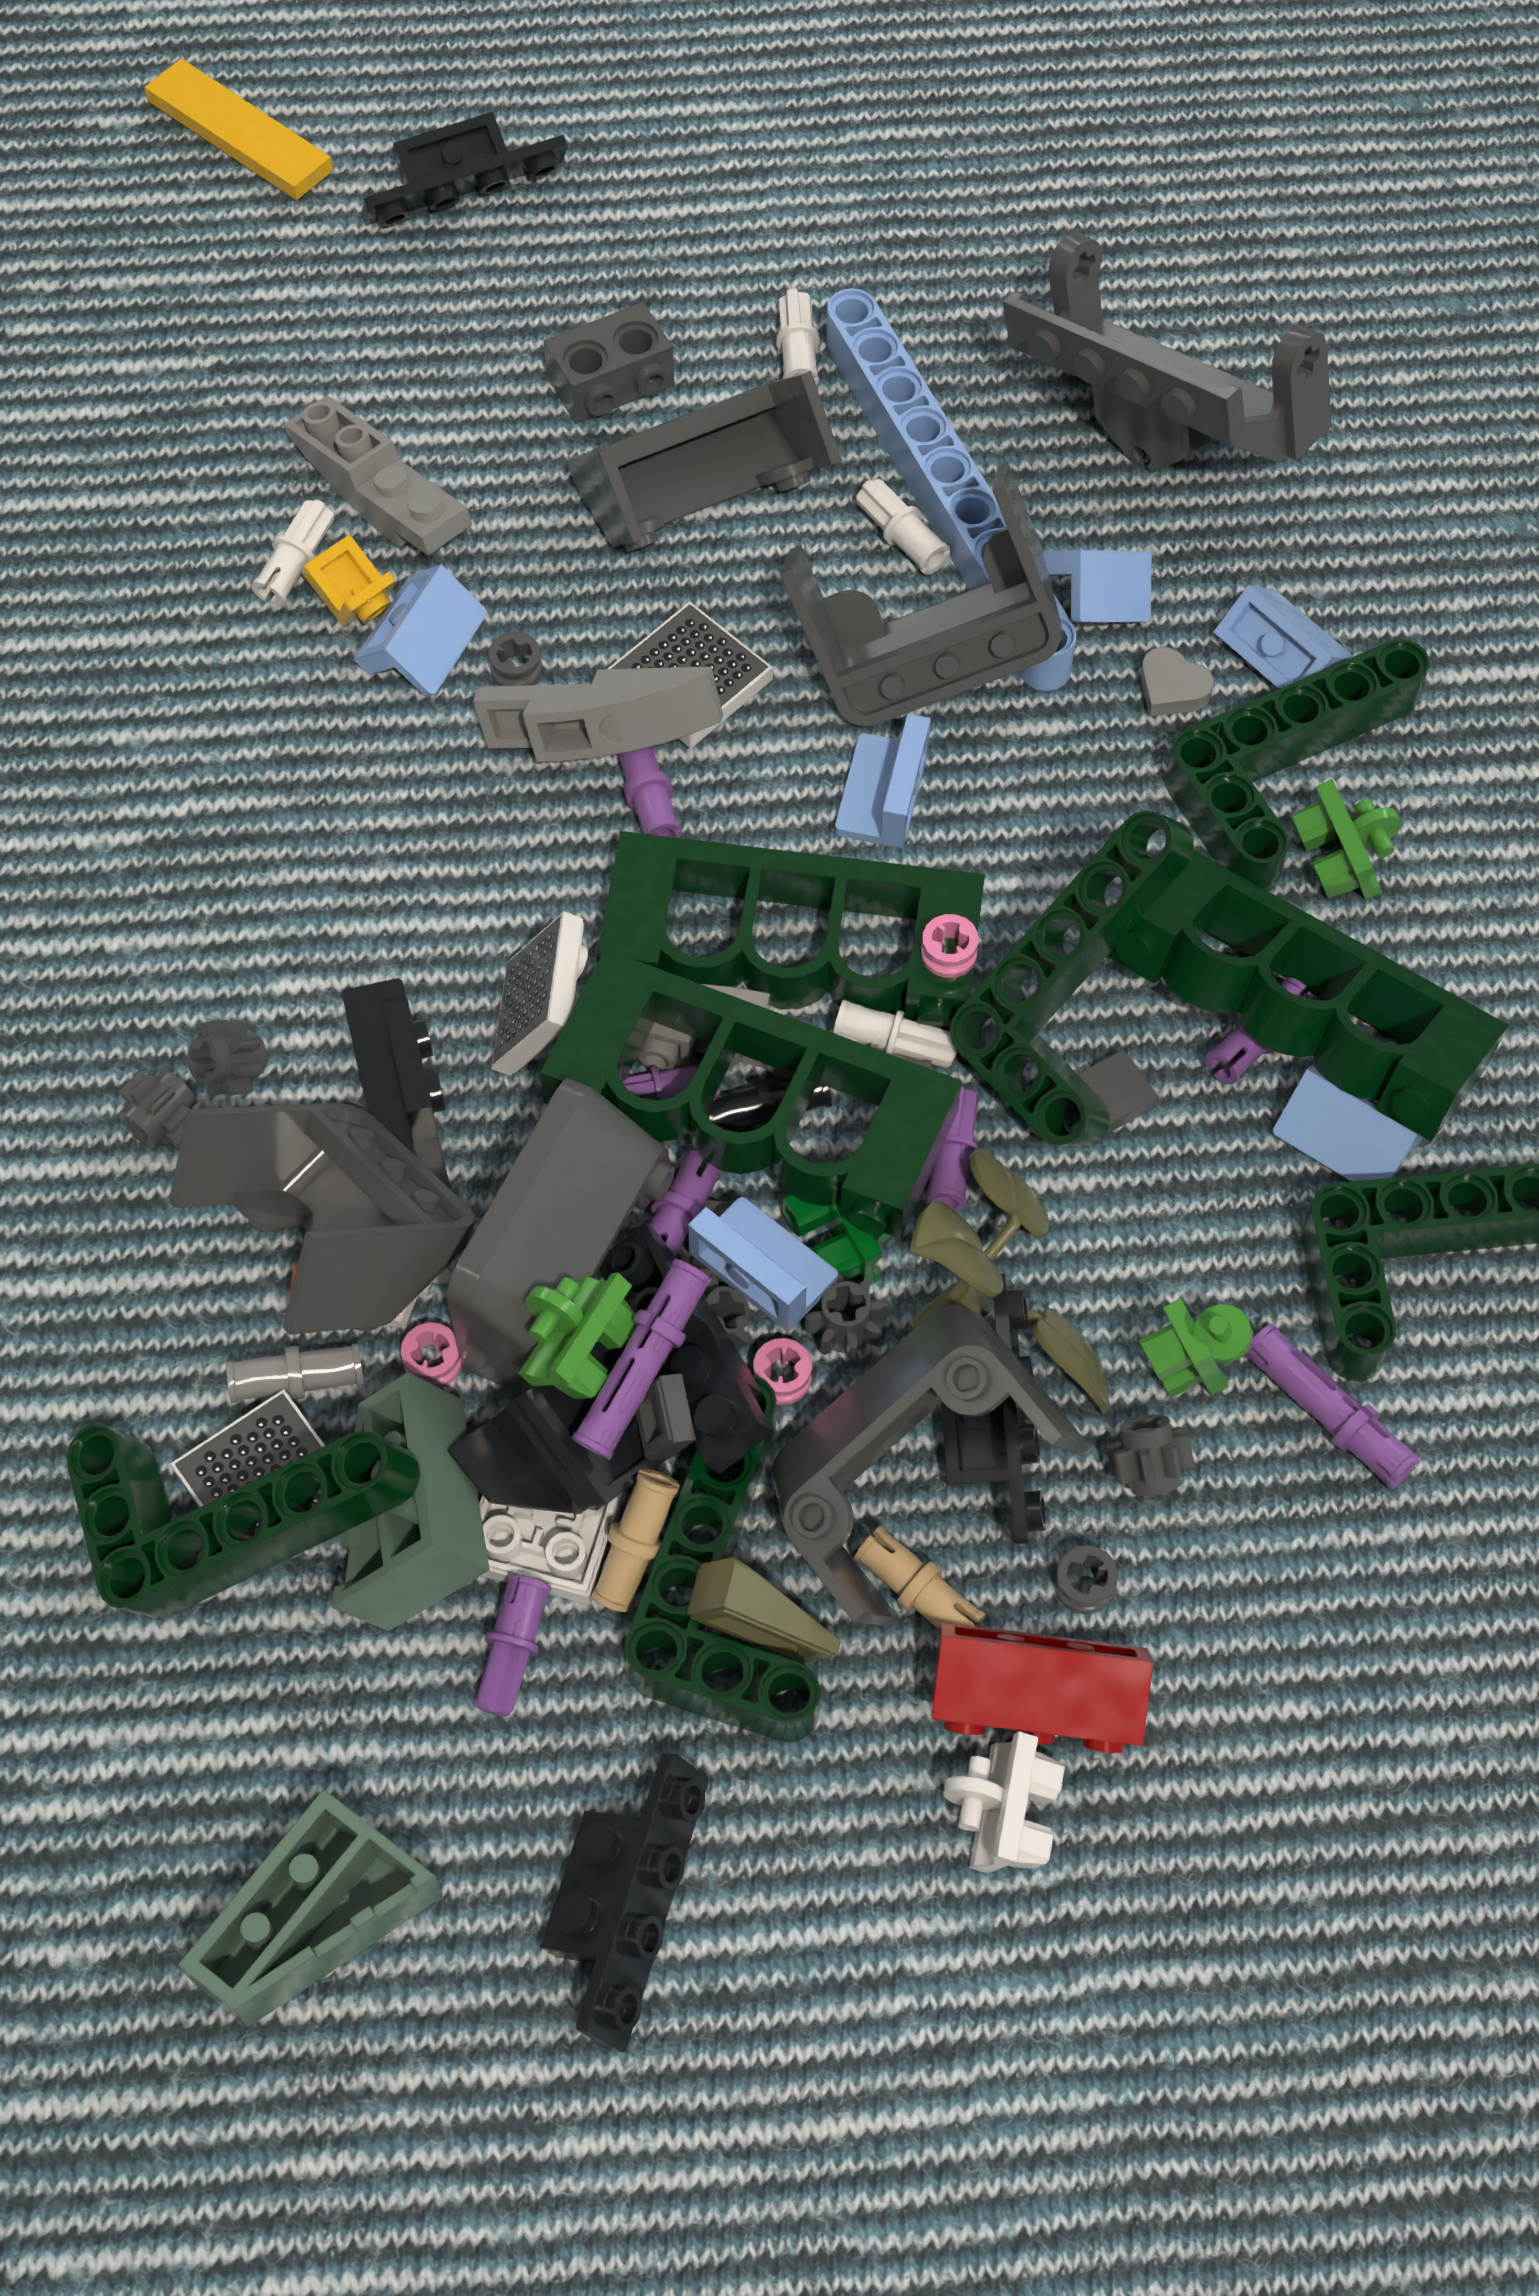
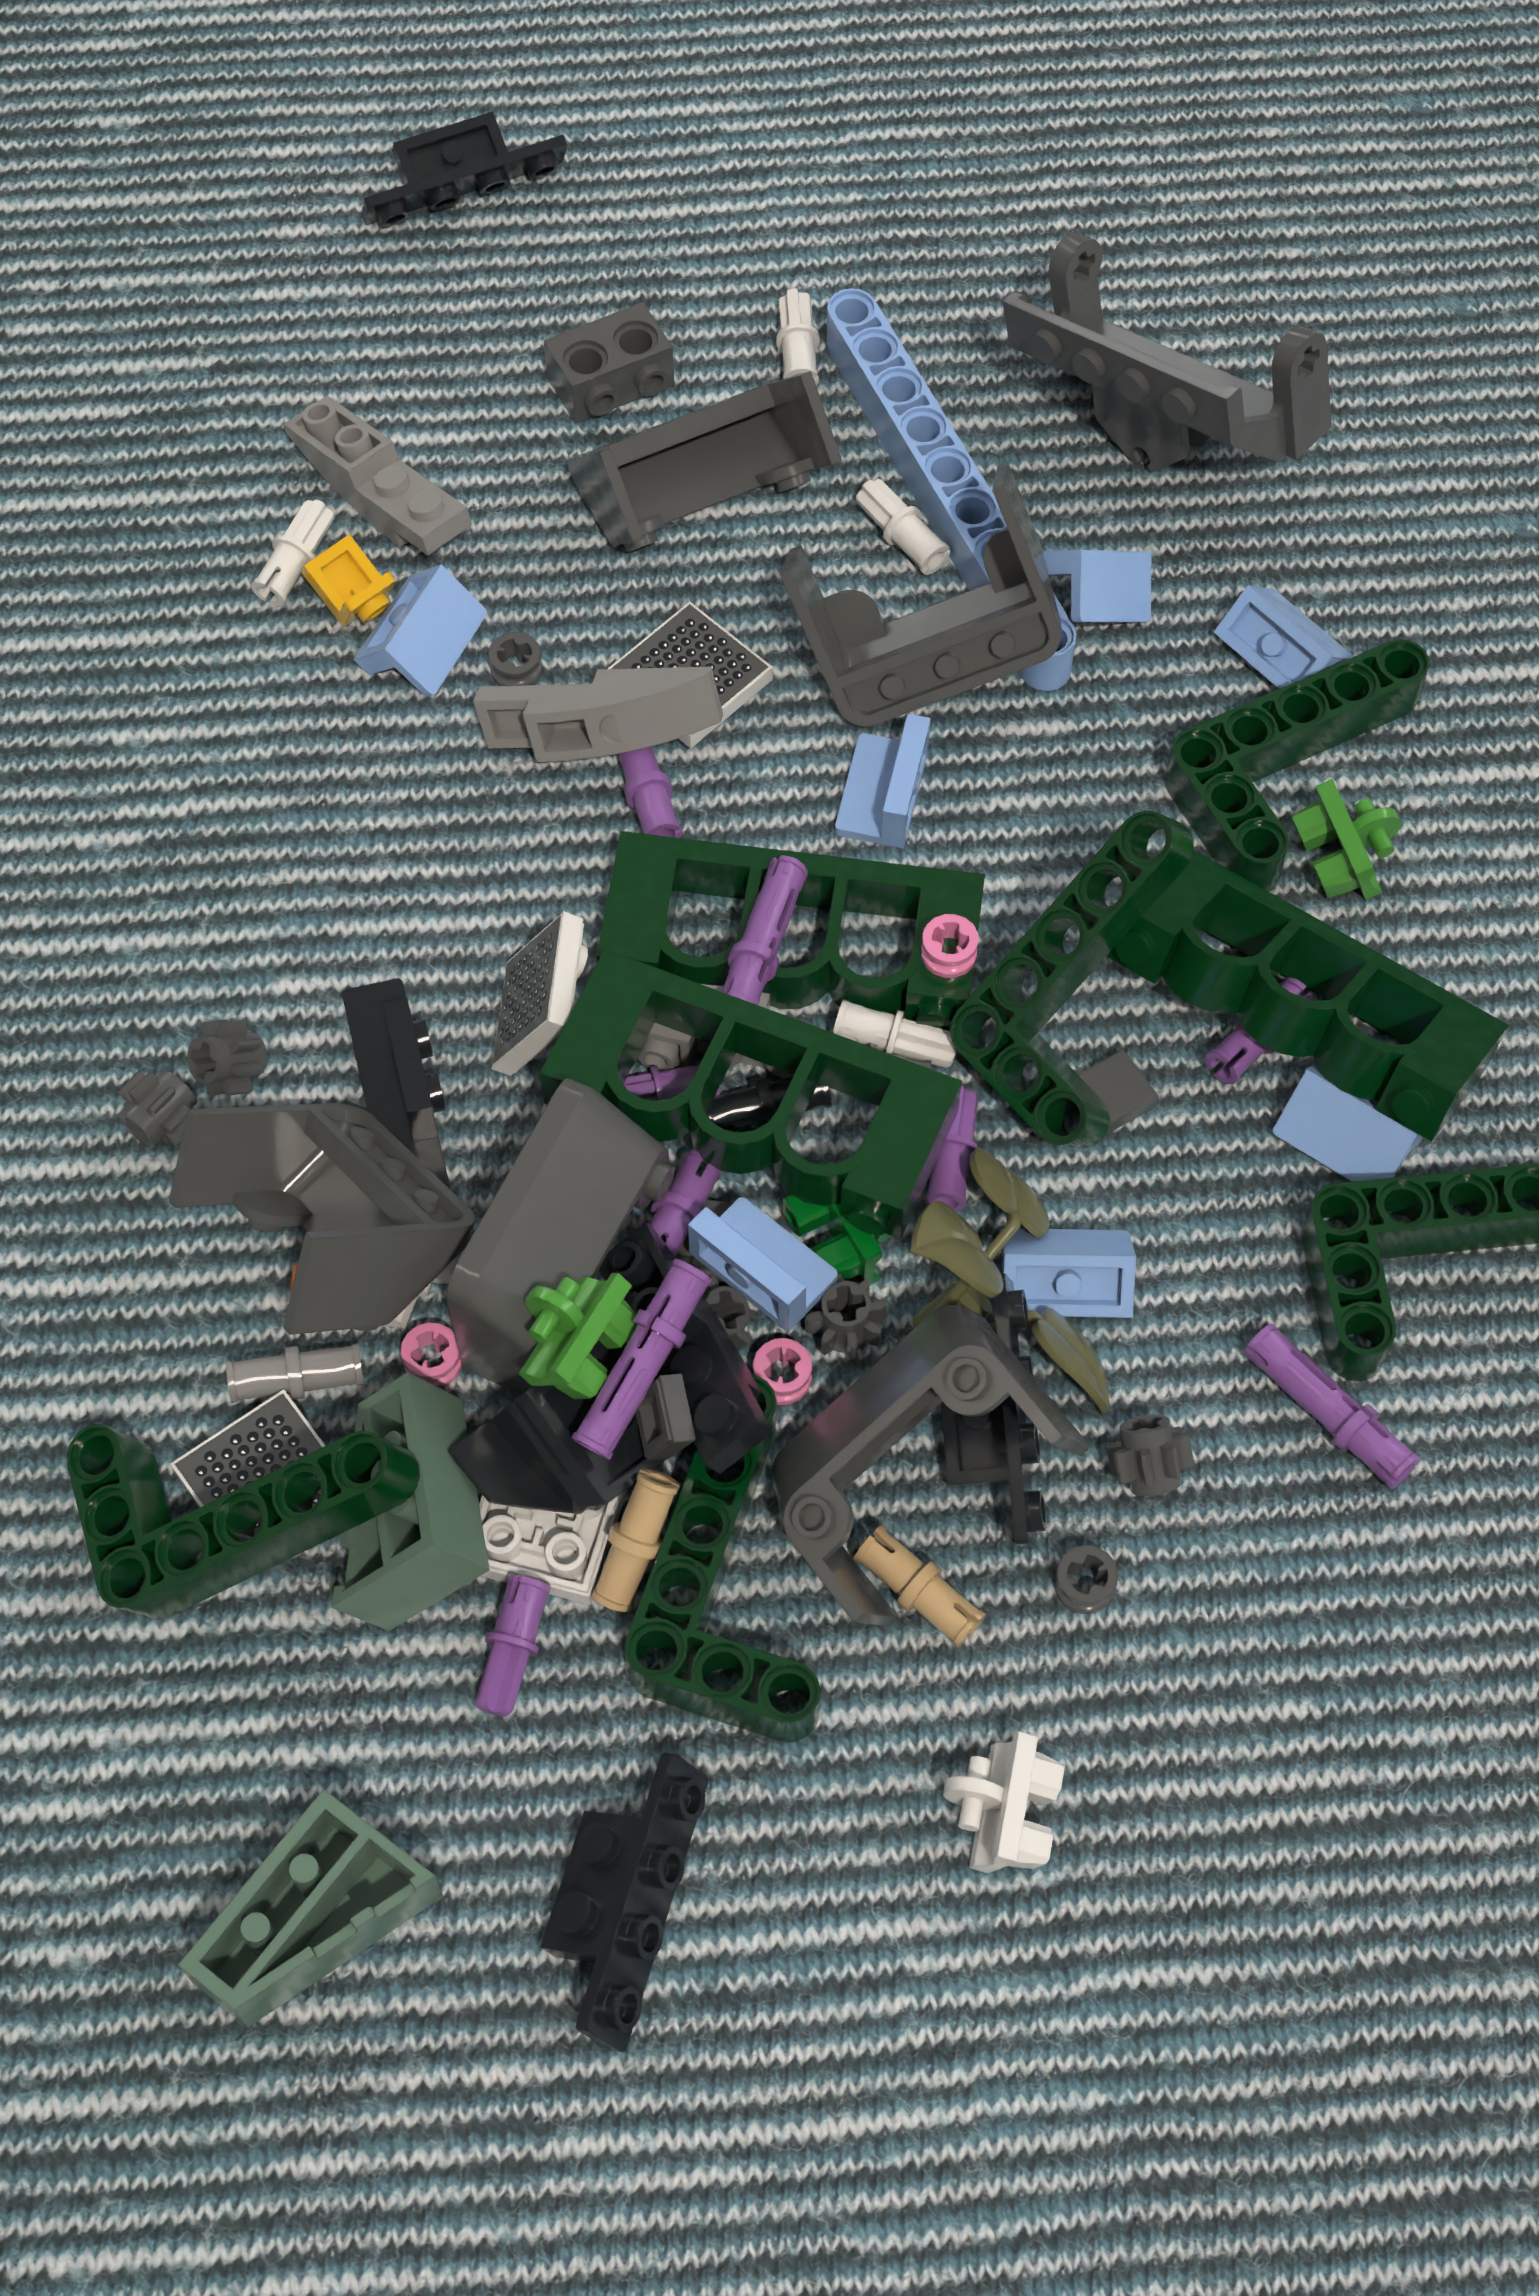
yellow tile [144,58,333,201] -> none
olive slope [687,1557,841,1663] -> none
red brick [930,1622,1154,1753] -> none
bright green hips [1139,1298,1253,1398] -> none
light grey tile [1140,647,1214,716] -> none
none -> medium lavender pin [721,855,808,1005]
none -> light blue panel [1000,1228,1136,1318]

